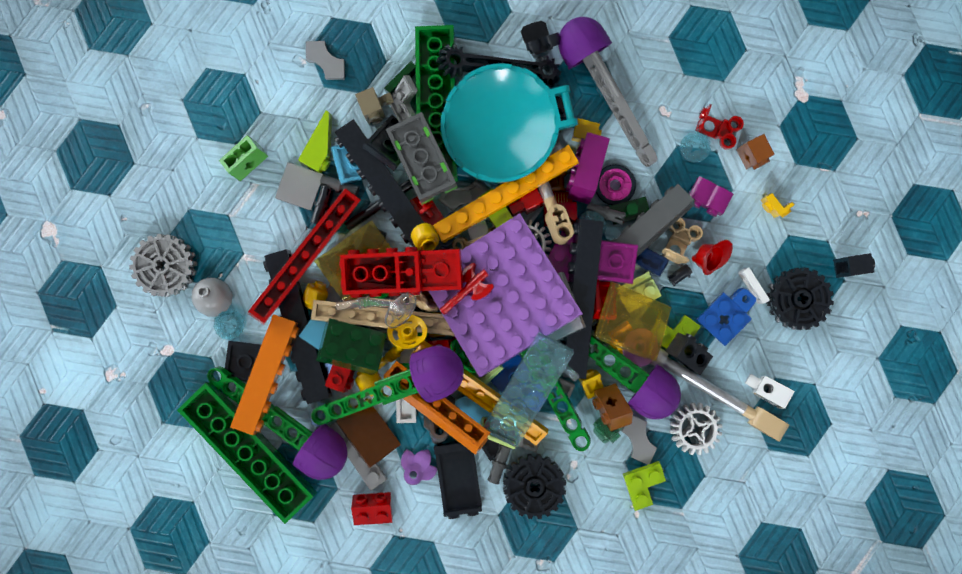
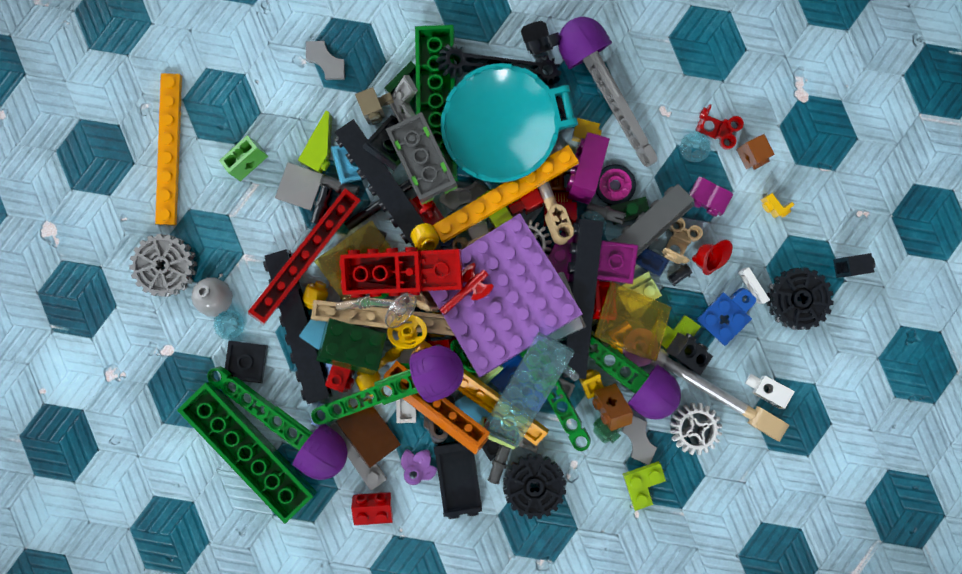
orange brick [230,314,299,435] -> none
none -> light orange plate [155,73,182,225]

